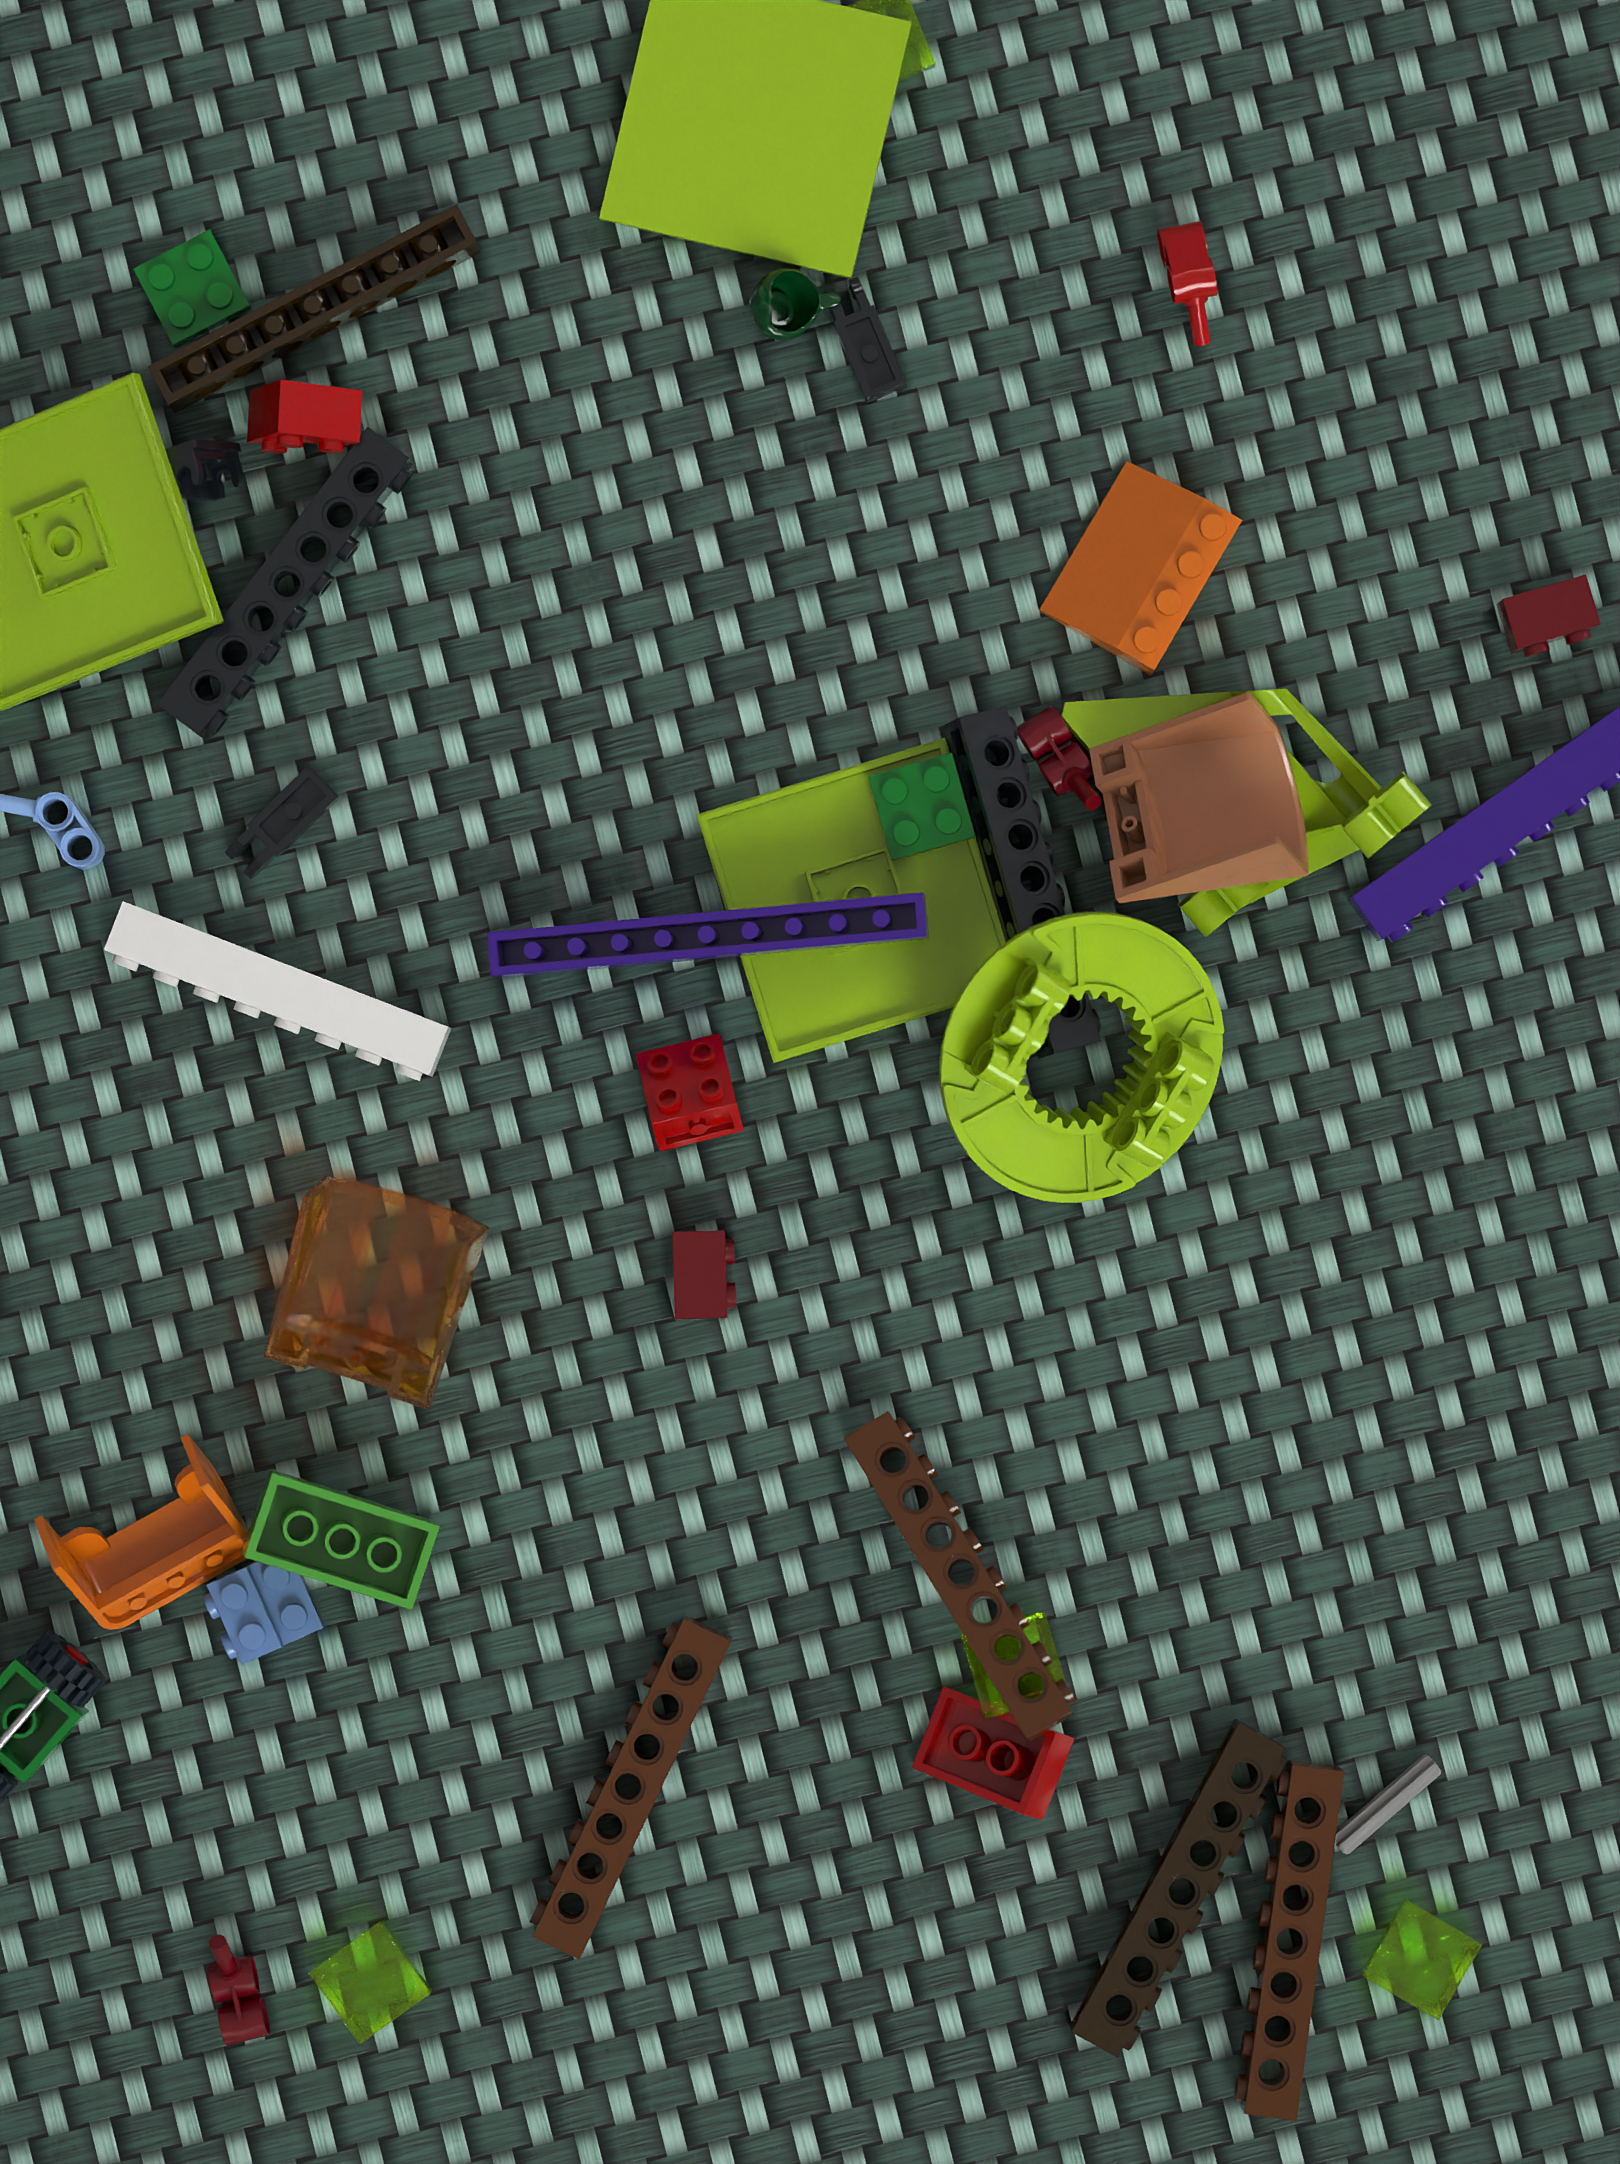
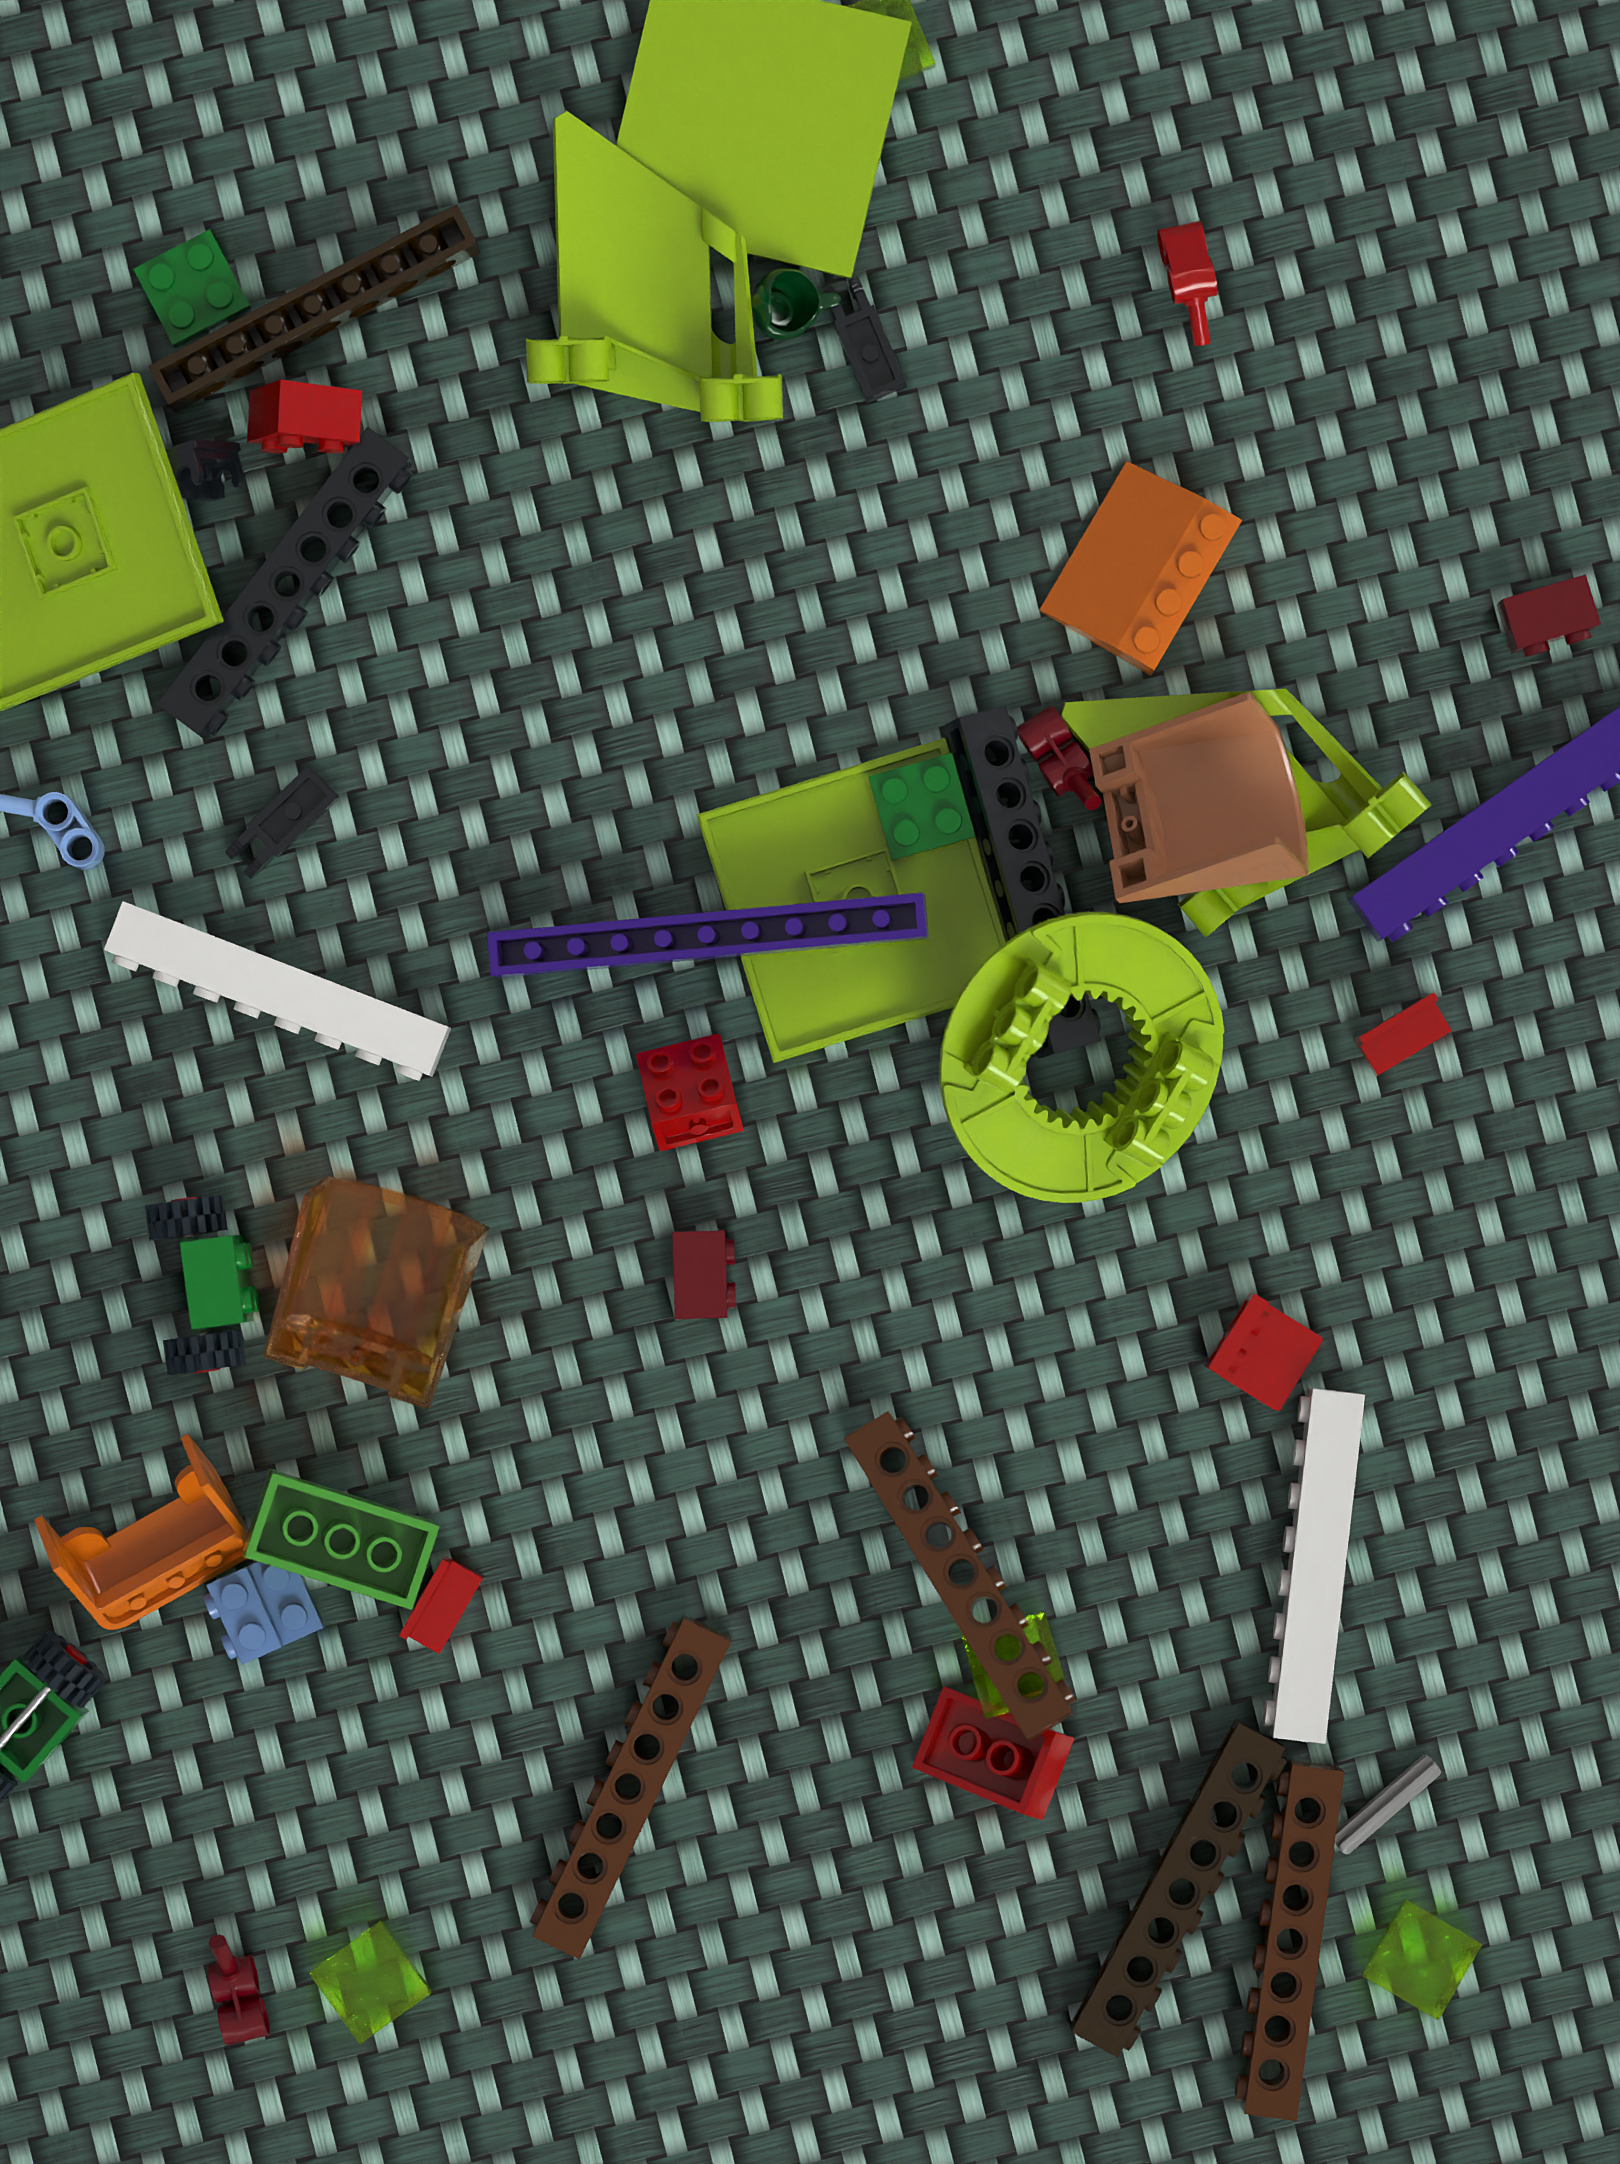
none -> brick [145,1195,260,1375]
none -> red panel [399,1556,484,1654]
none -> lime panel [526,110,783,422]
none -> red bracket [1204,1293,1323,1411]
none -> white brick [1263,1387,1365,1744]
none -> red panel [1354,992,1452,1076]

